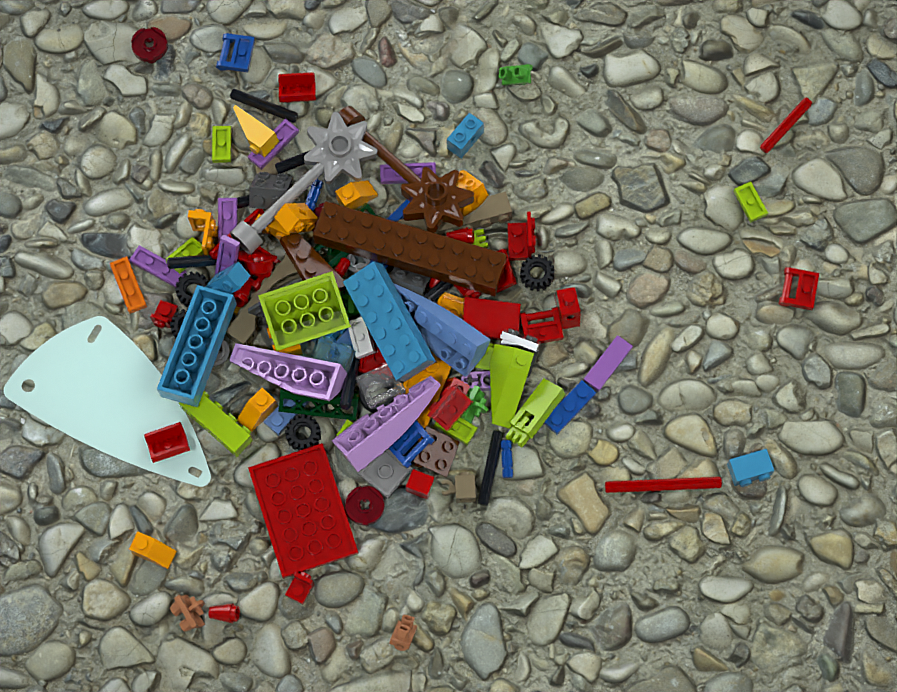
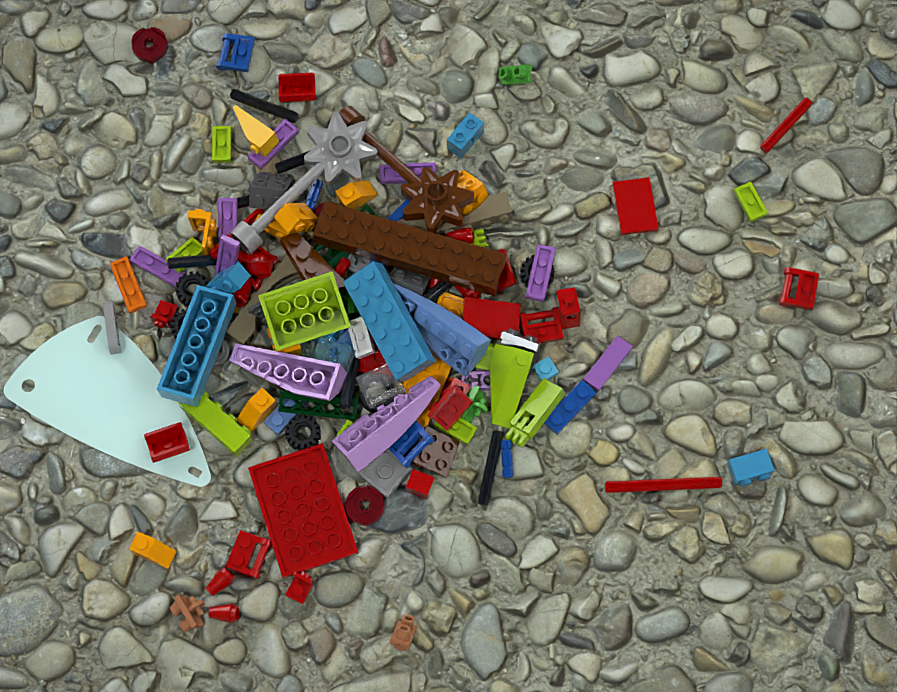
dark tan brick [441,472,476,503] -> none
red bracket [507,211,536,261] -> none
none -> light grey beam [103,301,121,355]
none -> red cone [205,567,235,596]
none -> red plate [225,530,272,579]
none -> medium lavender tile [525,244,556,302]
none -> medium azure plate [533,356,559,381]
none -> red tile [612,177,659,235]

